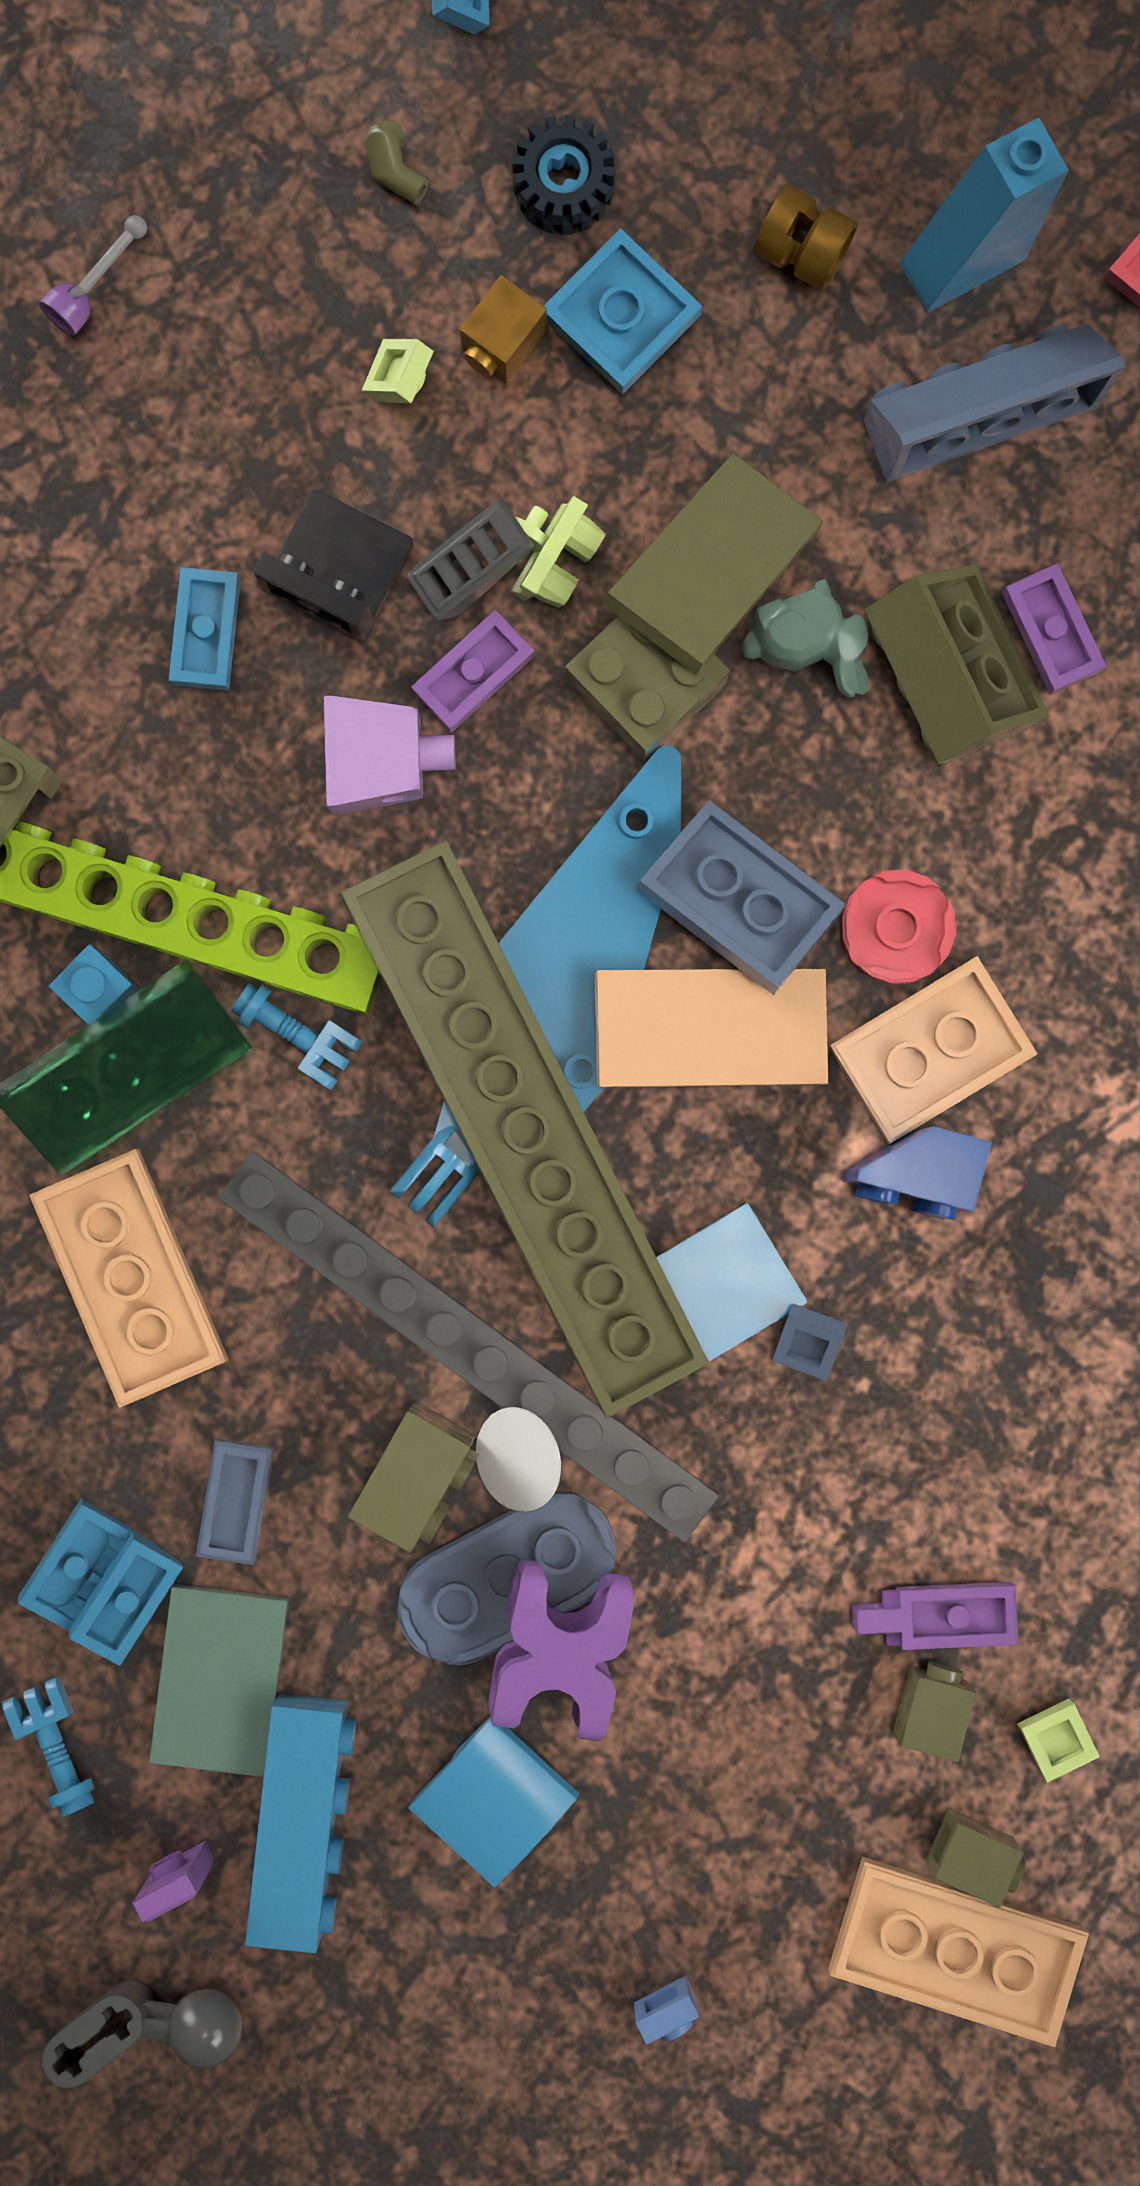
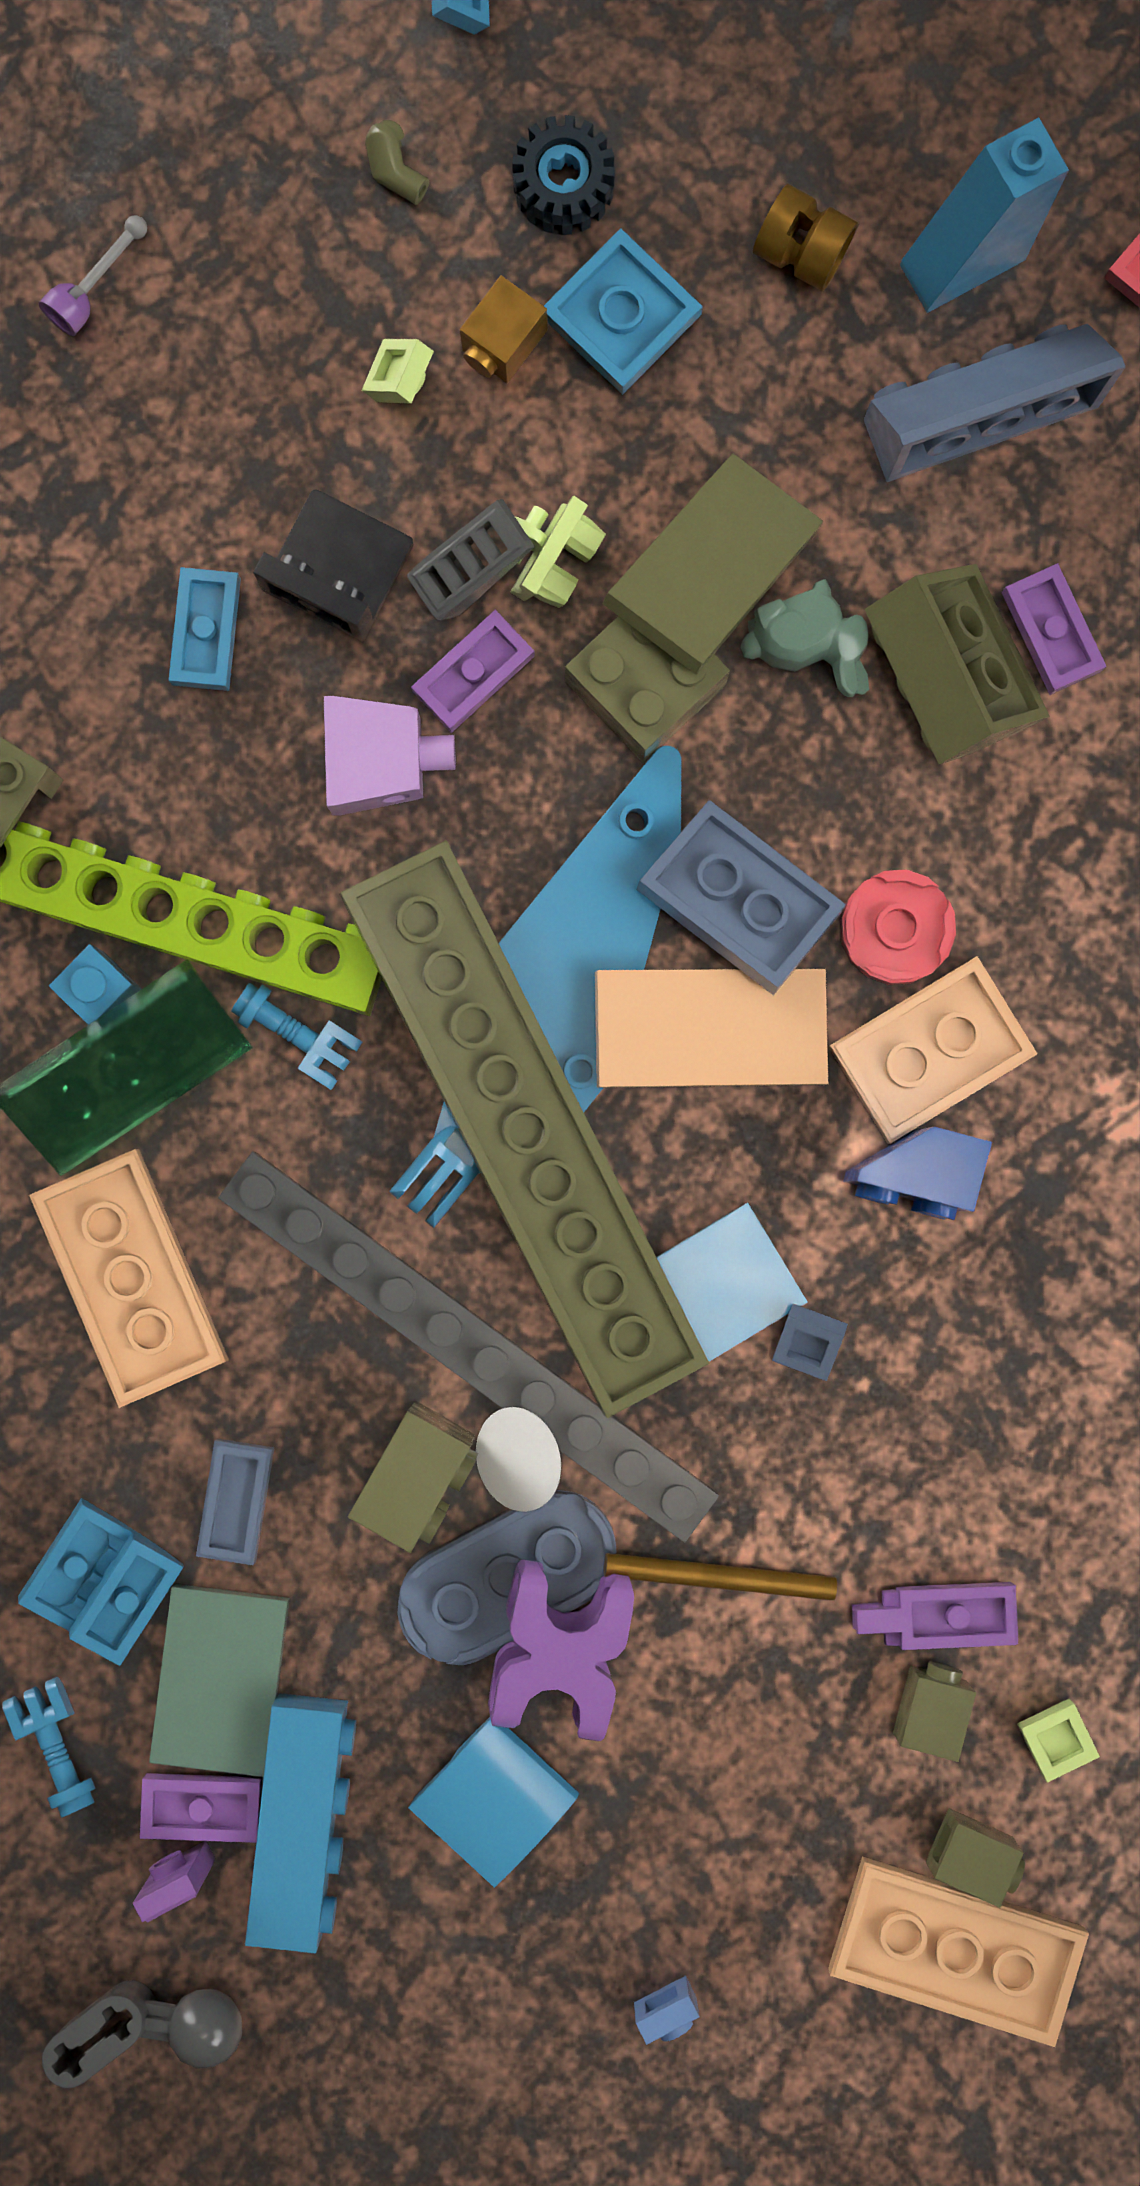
none -> medium lavender plate [140,1773,263,1843]
none -> pearl gold bar [604,1553,837,1601]

